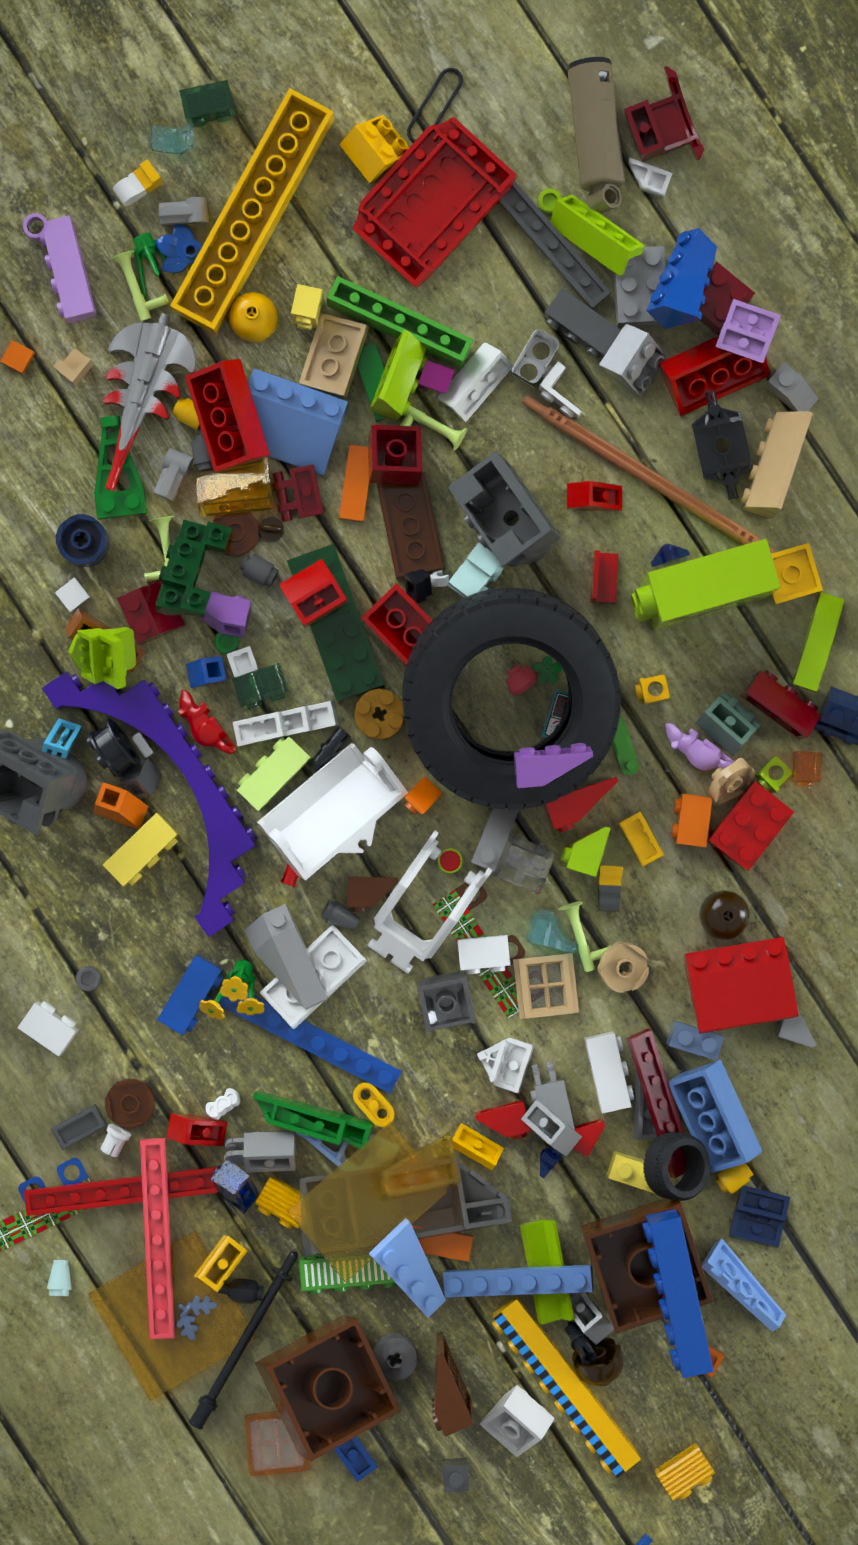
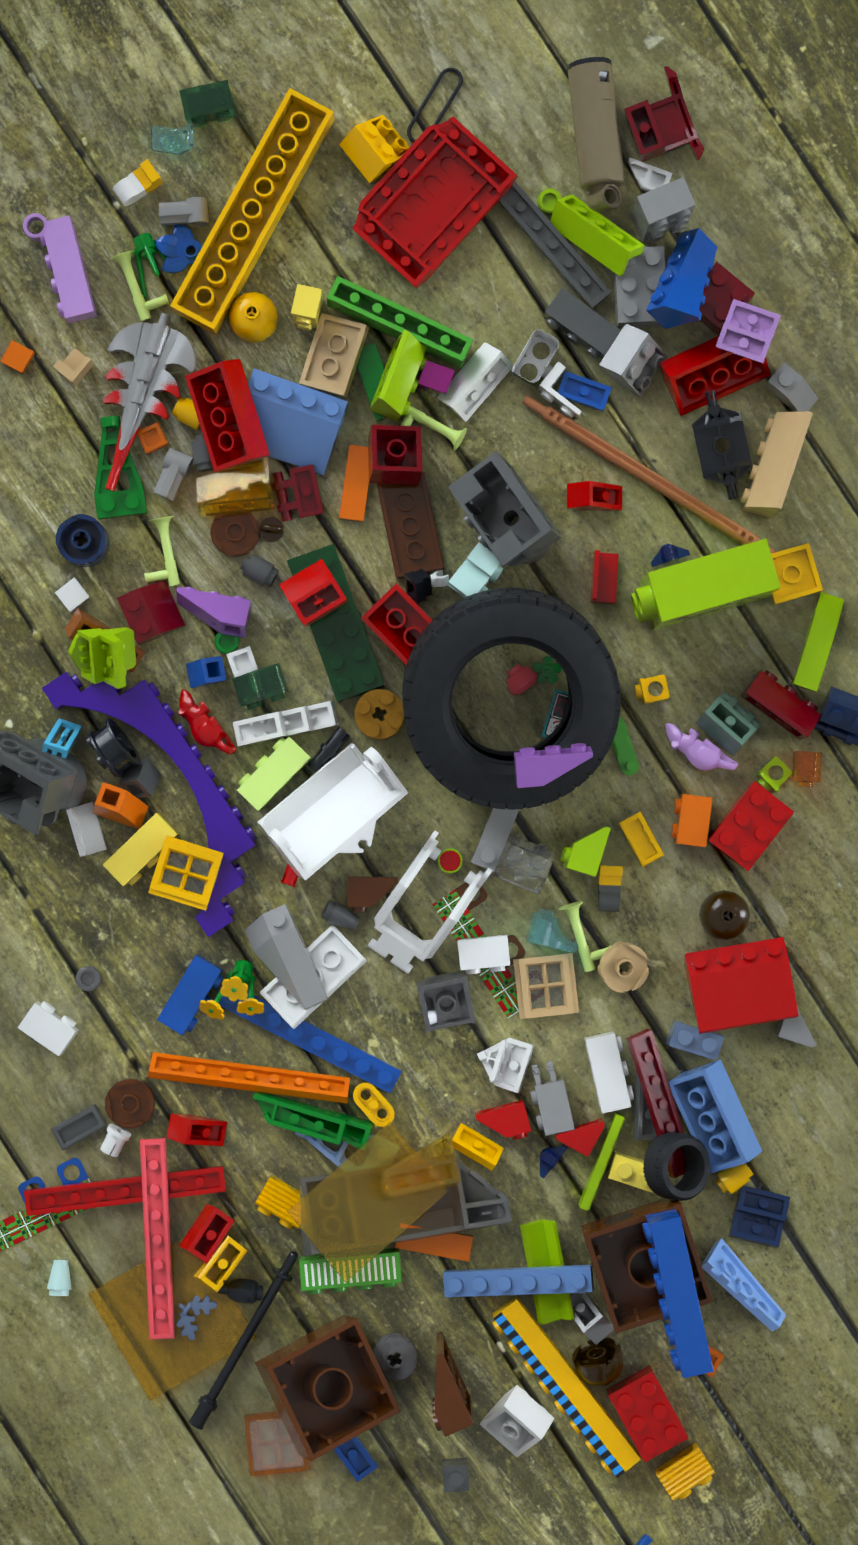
light grey tile [132,732,156,758] -> none
dark green bracket [155,520,232,618] -> none
white piece [206,1088,241,1120] -> none
clear blue slope [211,1159,260,1214] -> none
light grey hinge [224,1131,296,1172] -> none
light blue wing [369,1218,446,1318] -> none
orange slope [404,776,443,815] -> none
light grey slope [521,1099,582,1156] -> none
red slope [544,777,618,833] -> none
black axle [565,1321,597,1365] -> none
tan plate [708,758,755,804] -> none
none -> white panel [66,802,108,857]
none -> orange tile [137,421,169,455]
none -> yellow piece [148,835,224,911]
none -> orange plate [148,1052,350,1103]
none -> red brick [179,1204,235,1264]
none -> blue plate [558,371,612,412]
none -> lime tile [578,1111,625,1211]
none -> red brick [606,1365,689,1463]
none -> light grey brick [631,177,696,243]

